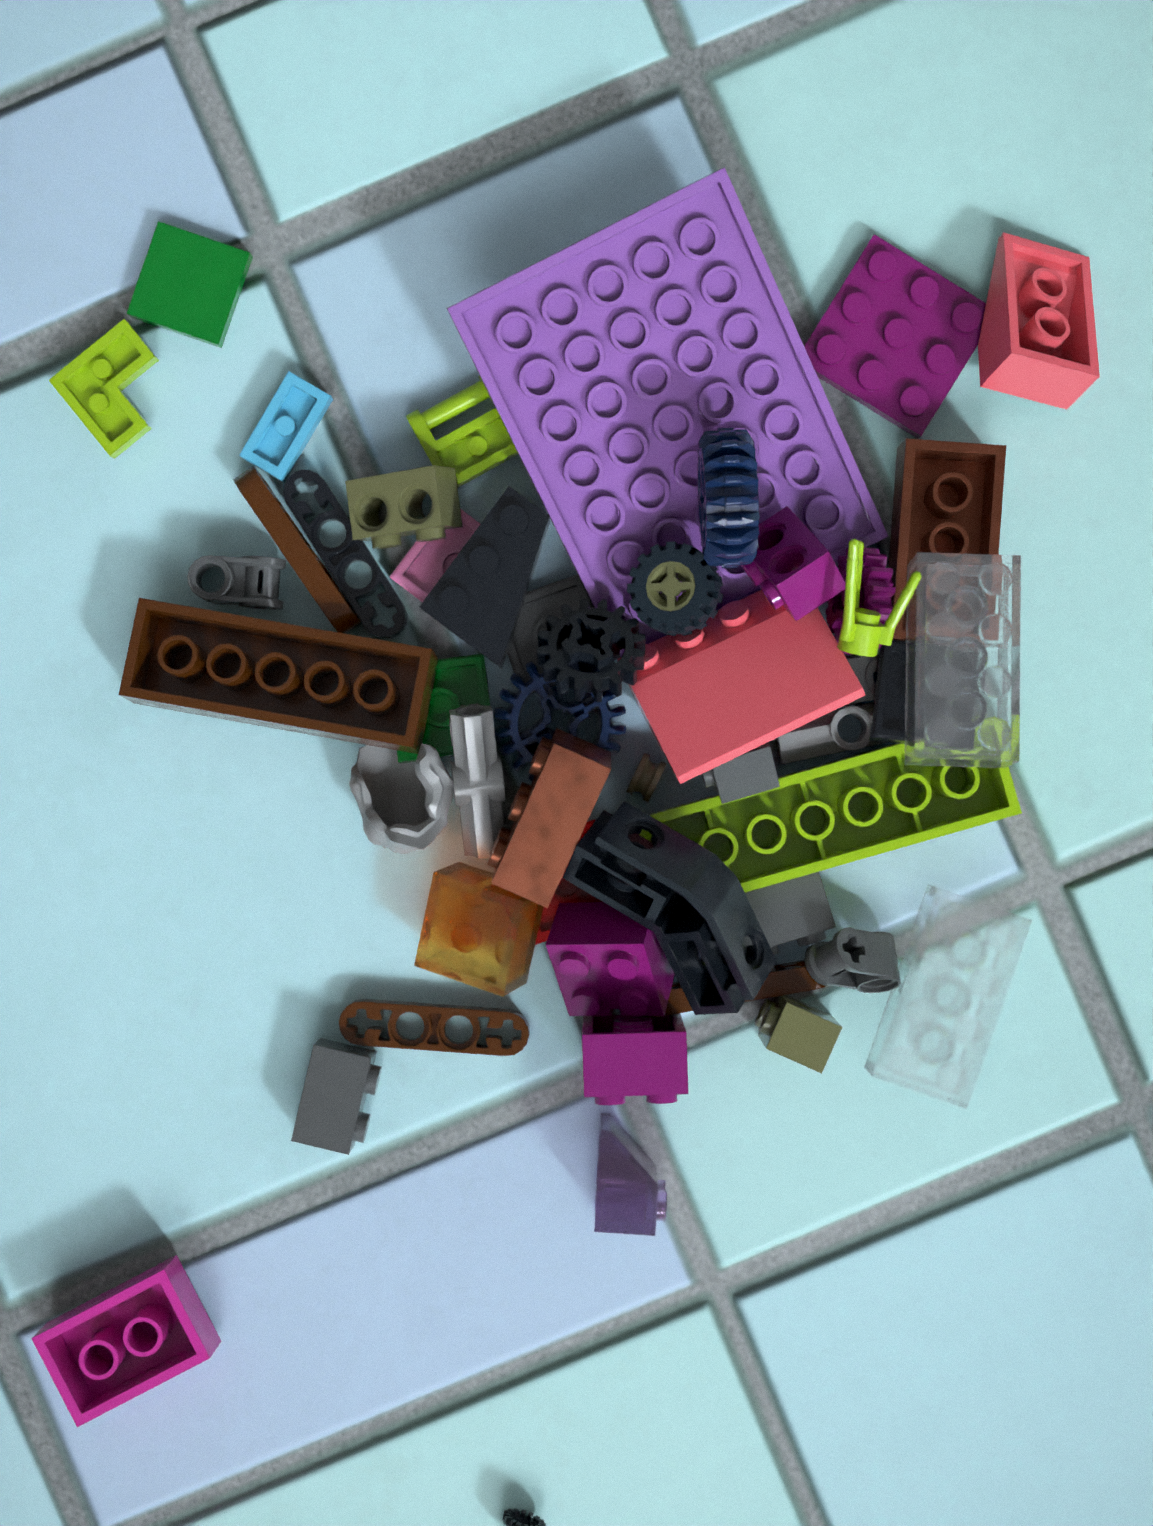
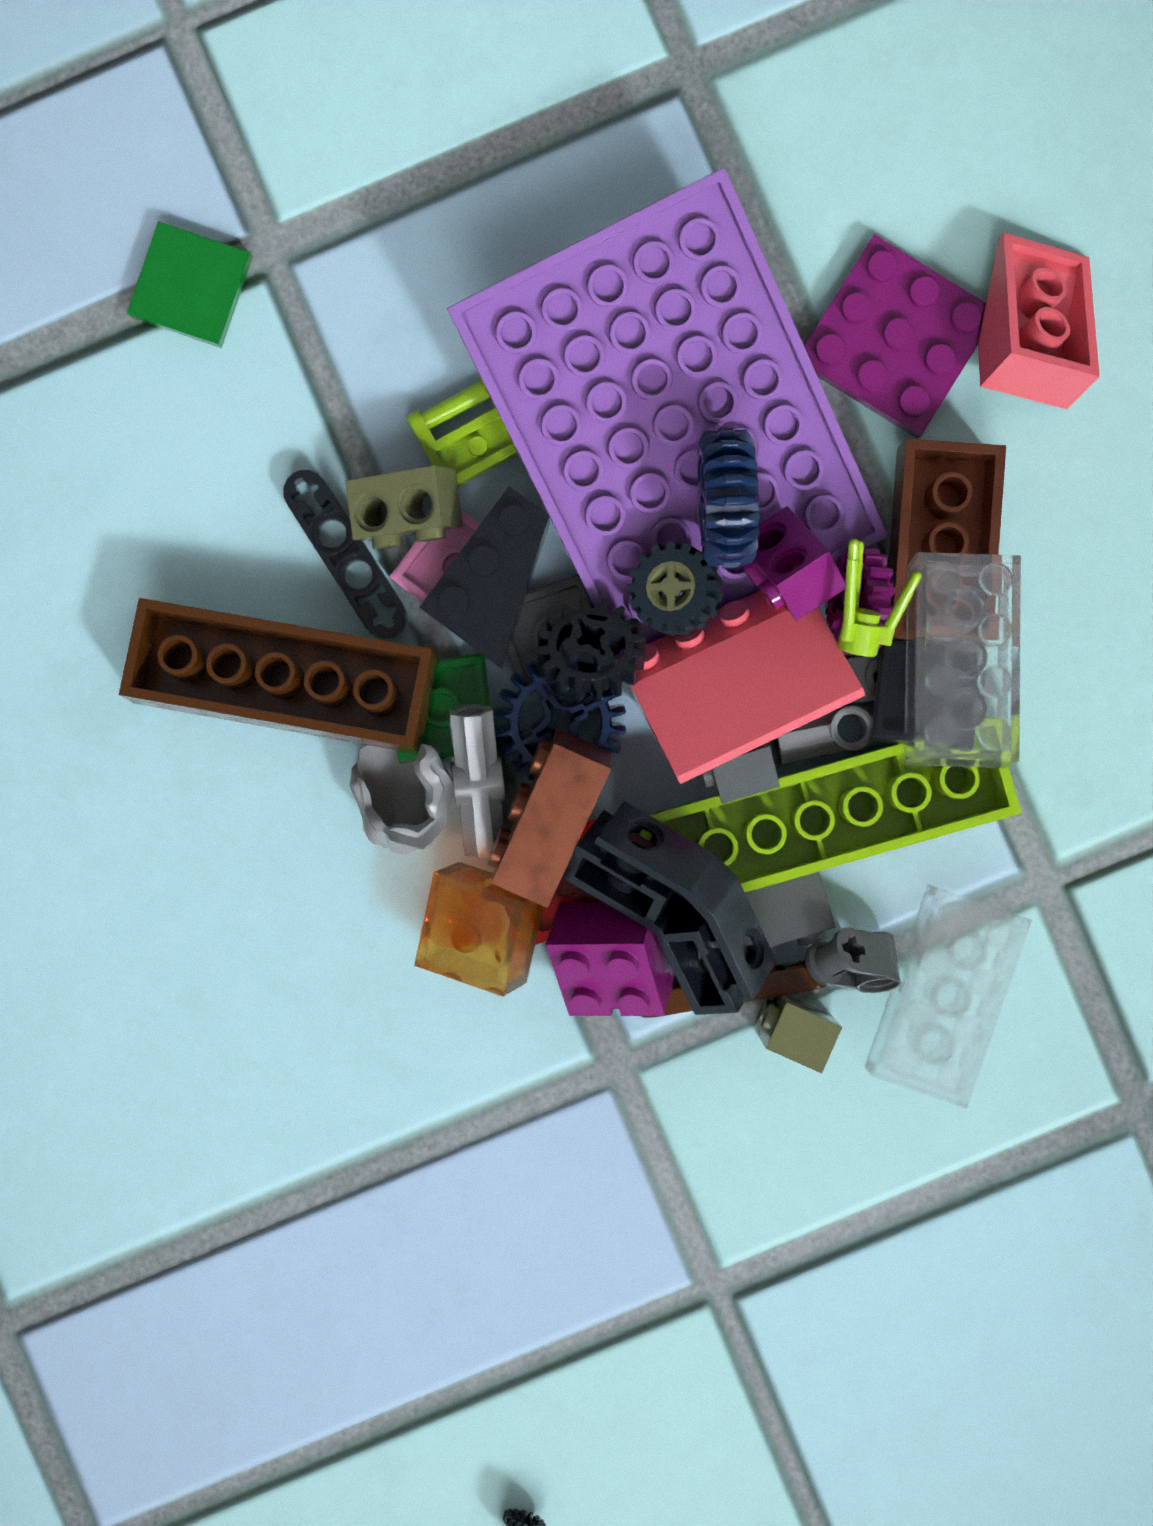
dark pink brick [31,1255,221,1427] -> none
lime plate [49,319,159,459] -> none
dark grey piece [187,555,286,610] -> none
reddish brown beam [233,466,361,634] -> none
medium azure plate [239,371,333,483] -> none
dark grey brick [291,1038,382,1155] -> none
reddish brown beam [339,999,530,1056] -> none
magenta brick [582,1013,689,1105] -> none
clear purple slope [594,1113,667,1236] -> none
dark tan bush [626,753,667,802] -> none

